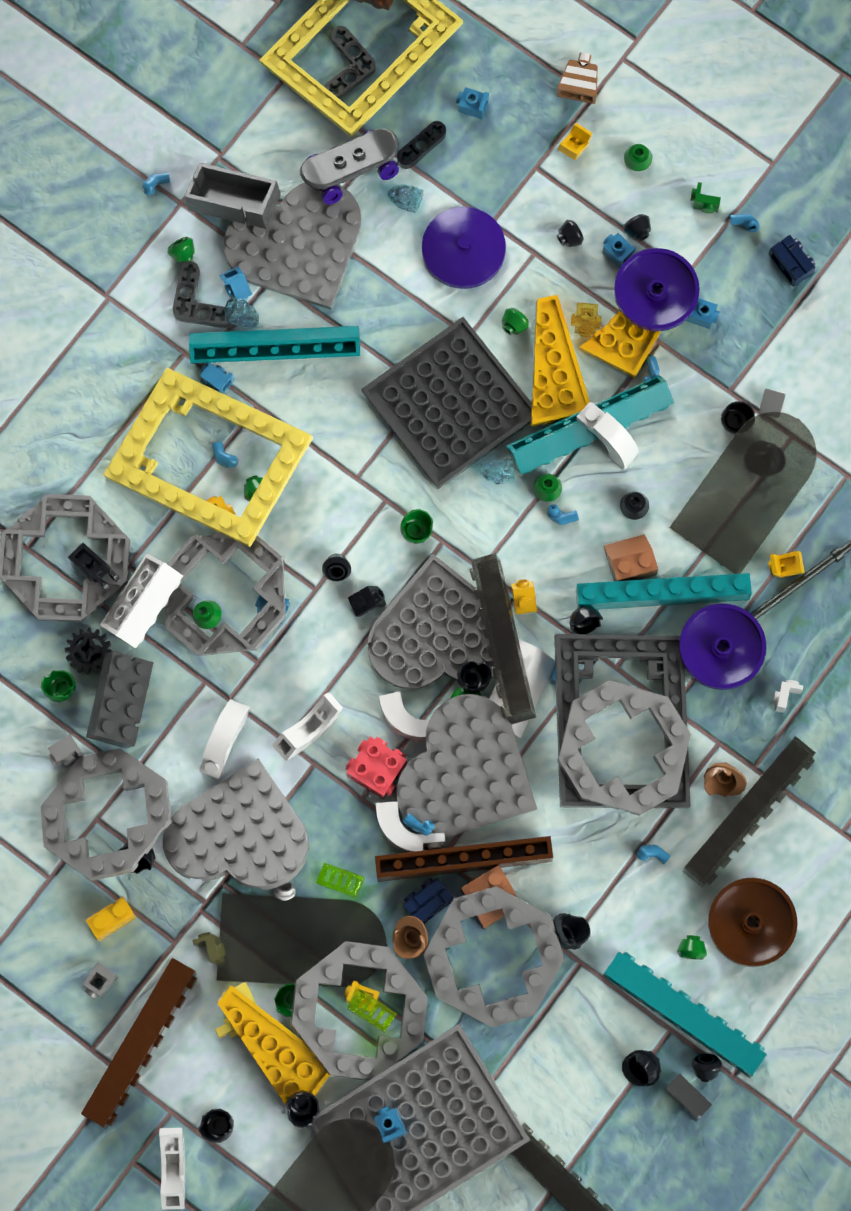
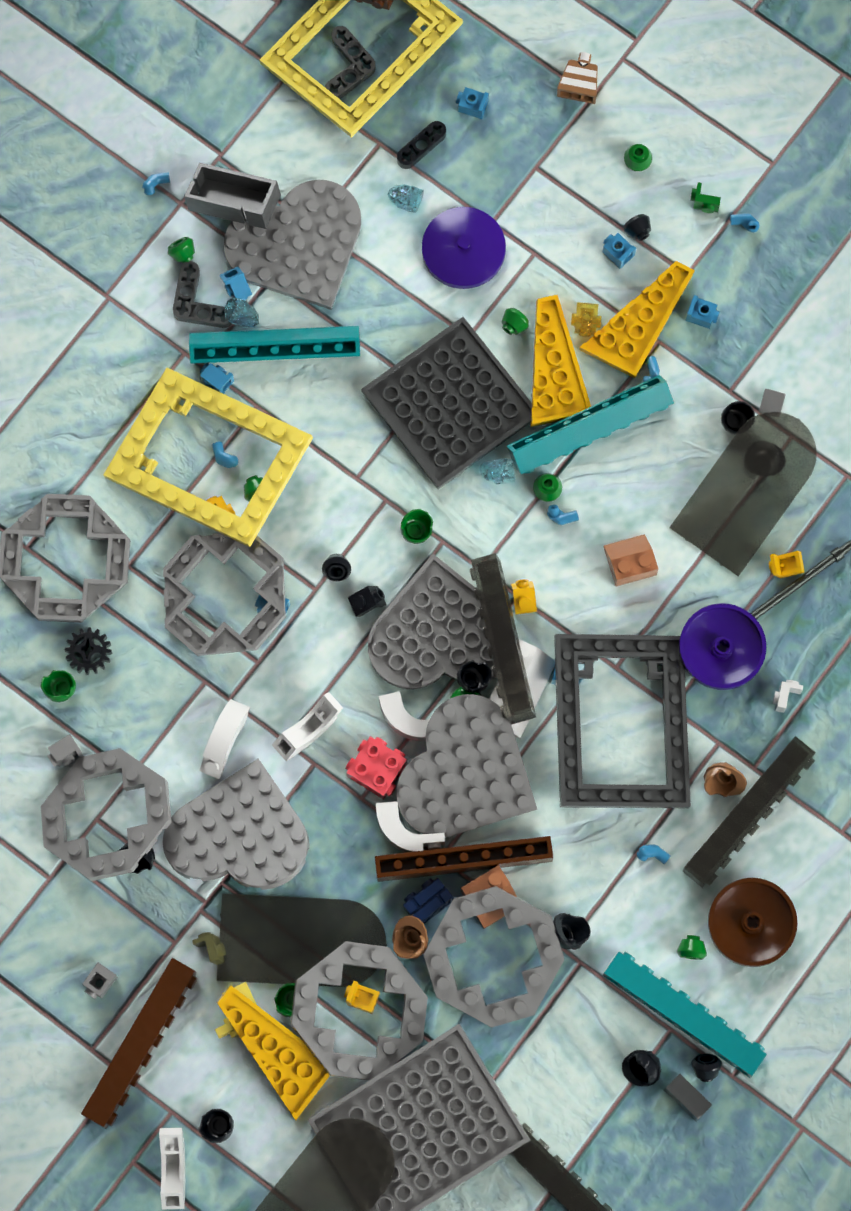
black hinge [68,543,120,591] -> none
yellow brick [85,896,136,942] -> none
dark grey piece [86,651,154,749] -> none
white slope [100,554,183,648] -> none
green cone [193,600,222,629] -> none
white plate [274,881,296,901] -> none
black hair [286,1090,319,1128] -> none
piece [300,128,399,205] -> none
clear neon green slope [316,863,365,900] -> none
clear neon green slope [347,989,397,1033] -> none
dark azure brick [374,1106,407,1143] -> none
dark azure arm [403,813,435,836] -> none
black cone [557,220,584,247] -> none
light grey plate [557,680,691,816] -> none
yellow bracket [558,123,592,160] -> none
black hair [569,606,603,634] -> none
white arch [576,401,638,470] -> none
teal brick [576,573,752,610] -> none
dark purple dish [614,248,700,331] -> none
black cone [620,491,649,520] -> none
dark blue brick [768,235,816,287] -> none

